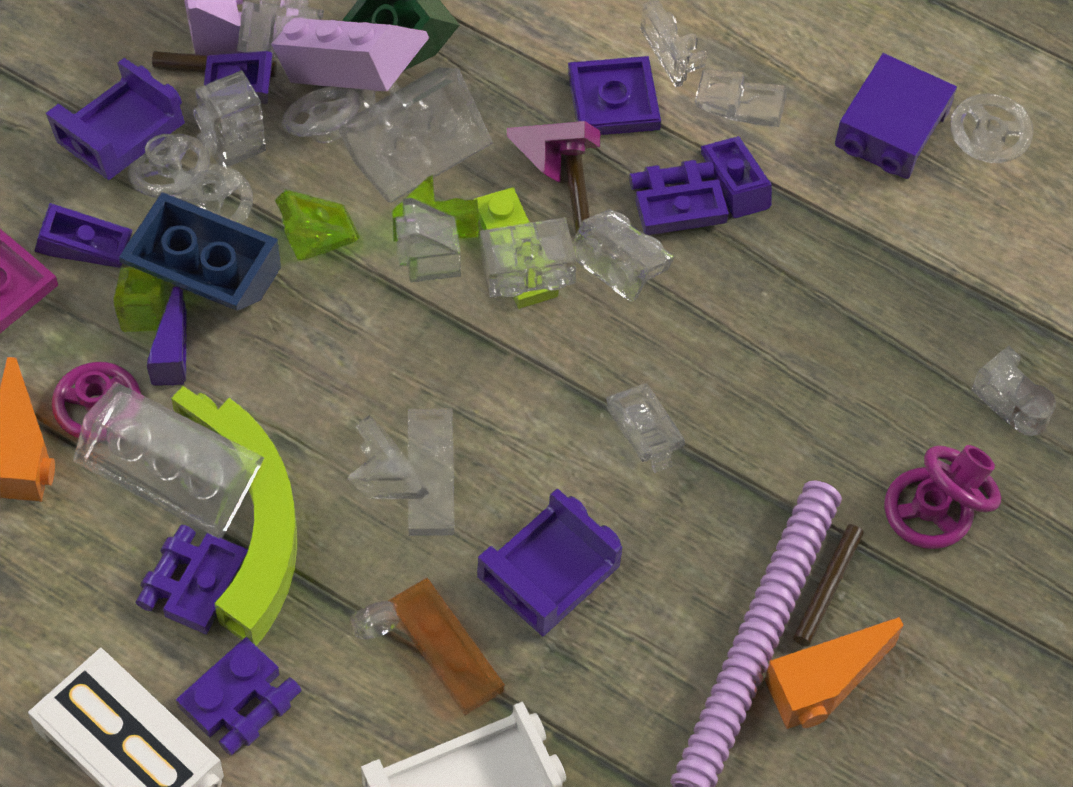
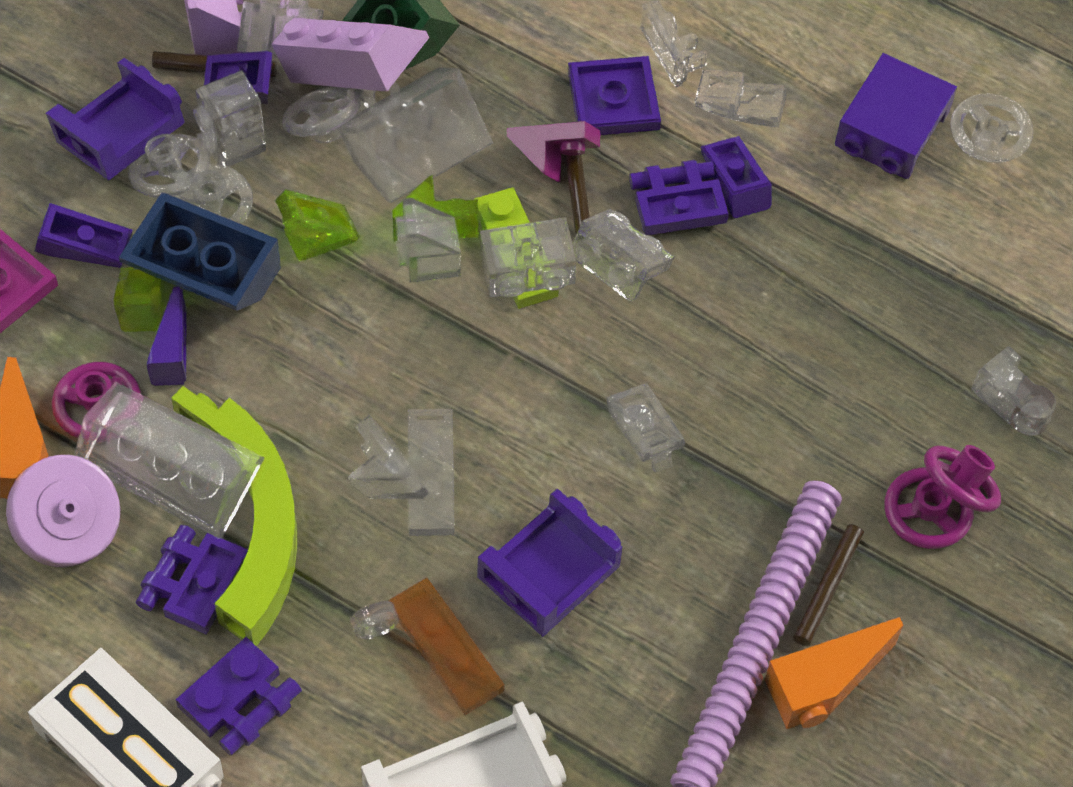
none -> lavender wheel [6,455,120,567]

